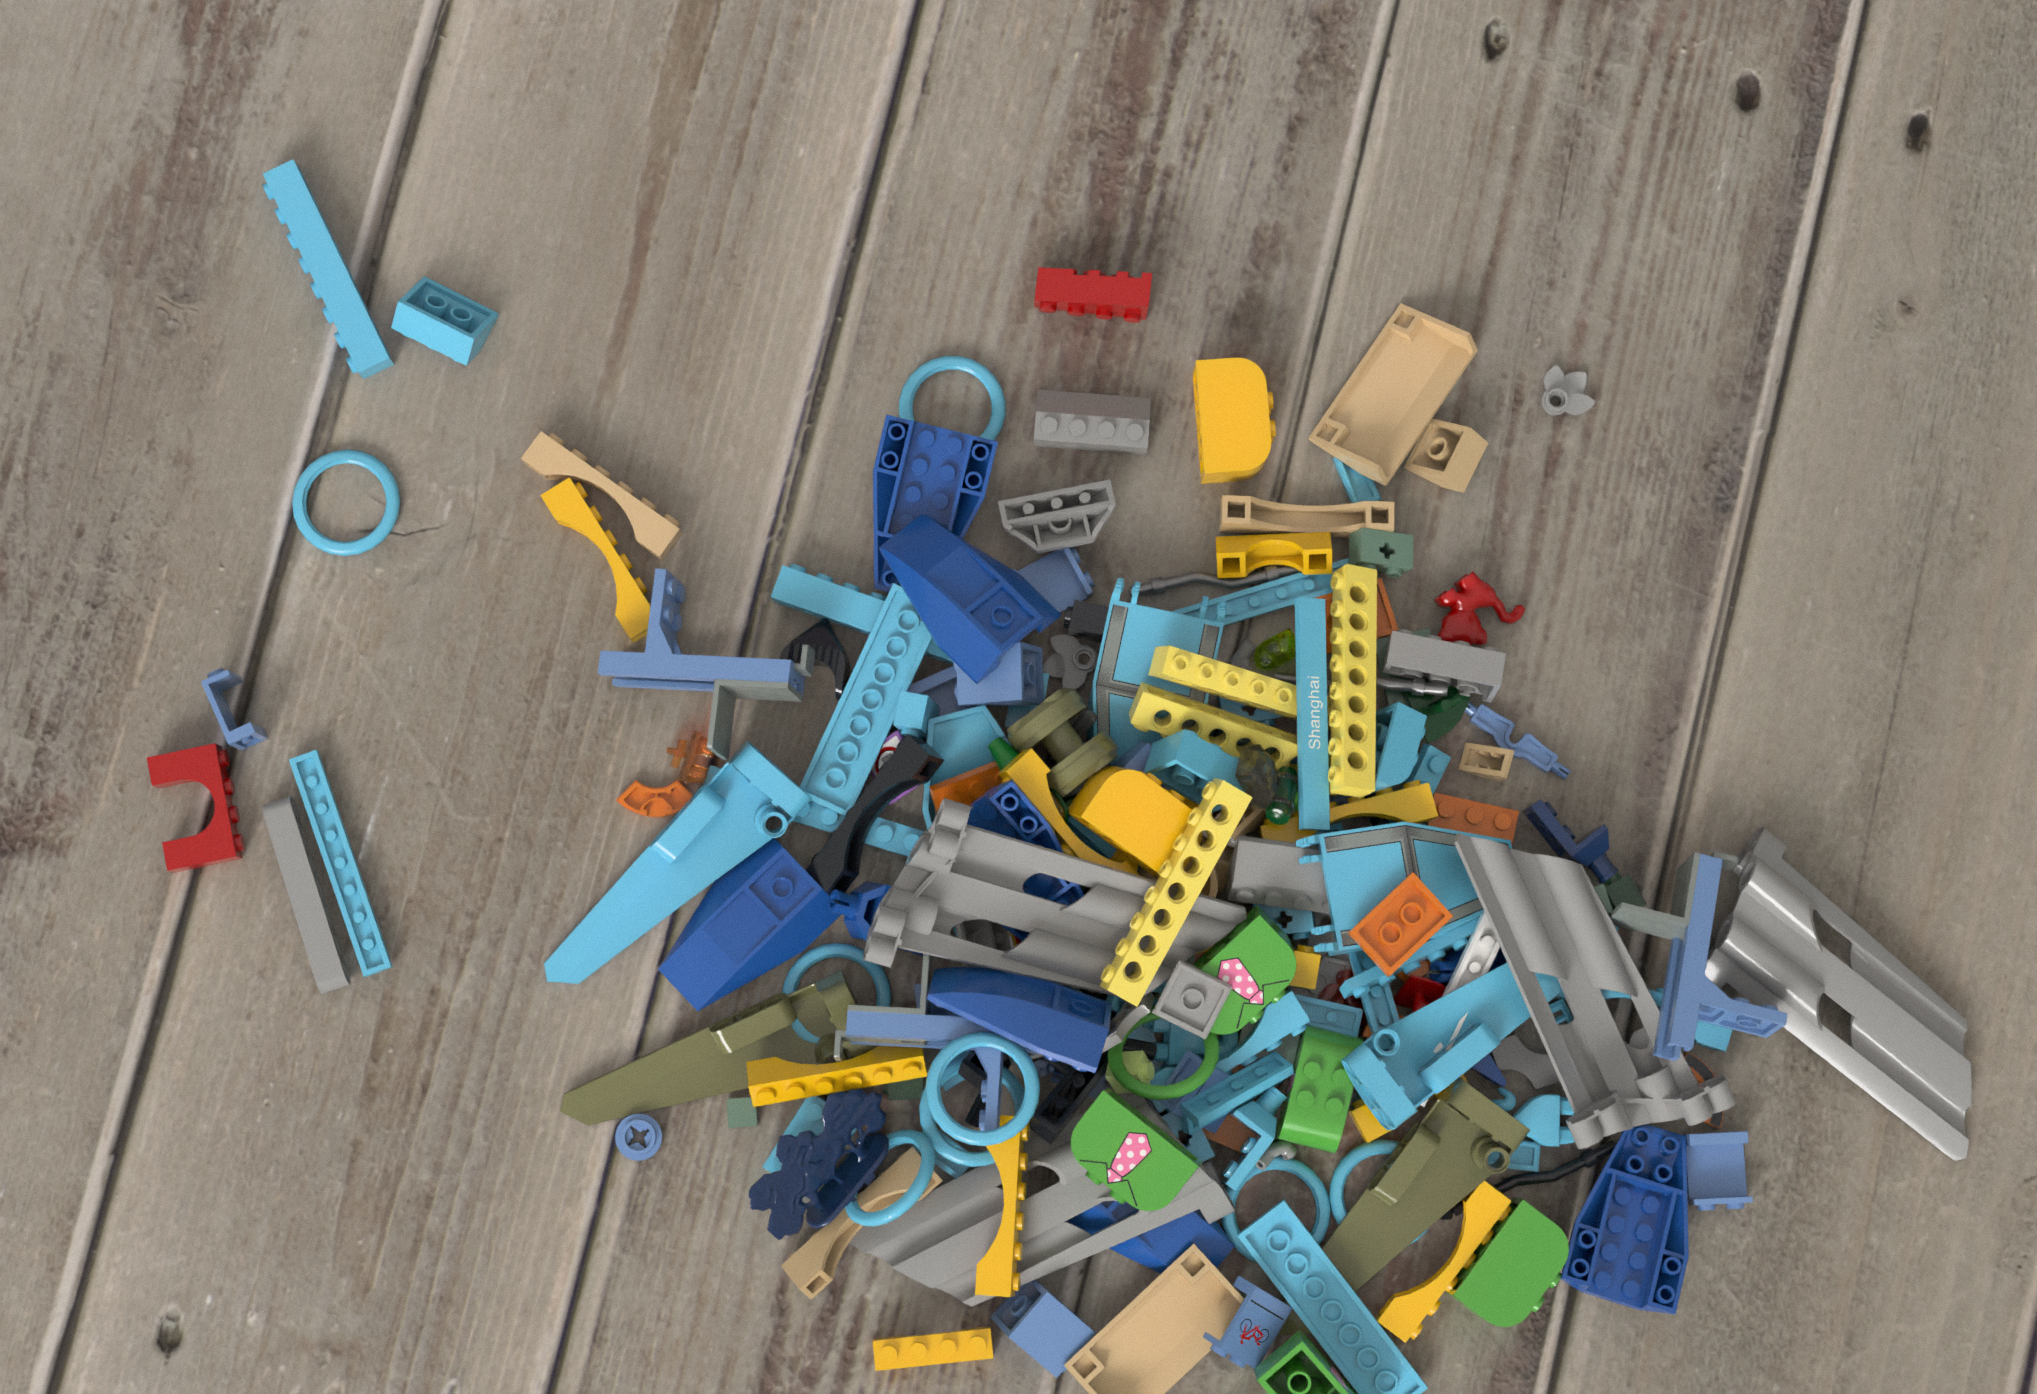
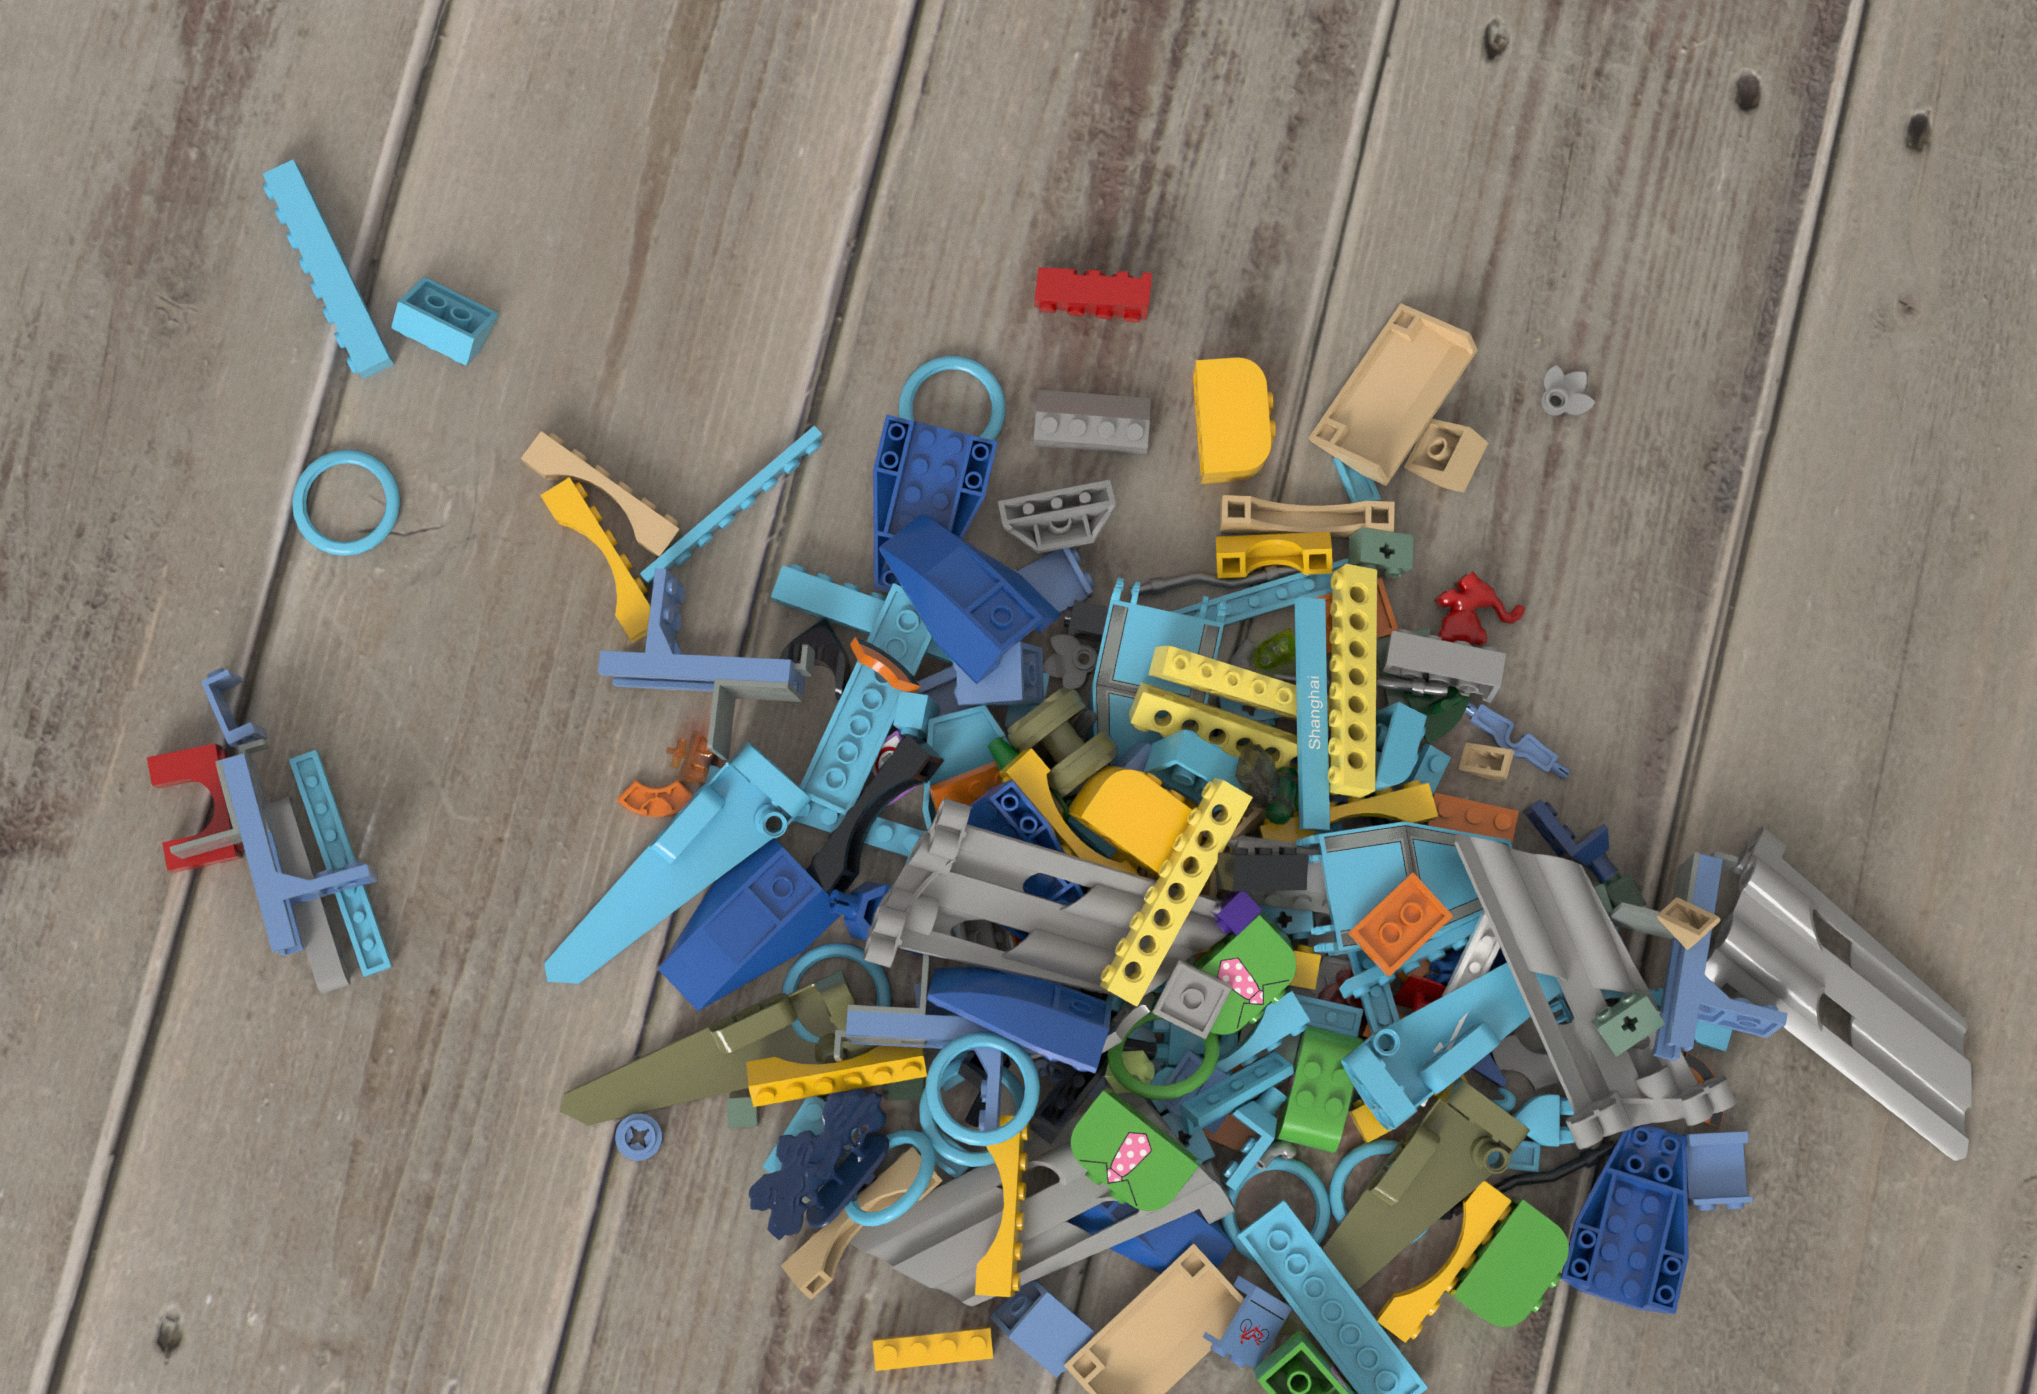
none -> medium blue piece [170,739,378,957]
none -> medium azure plate [640,425,823,586]
none -> orange tile [850,637,921,693]
none -> dark purple brick [1211,891,1263,936]
none -> black brick [1216,847,1308,891]
none -> sand green brick [1591,989,1665,1057]
none -> tan slope [1657,897,1720,950]

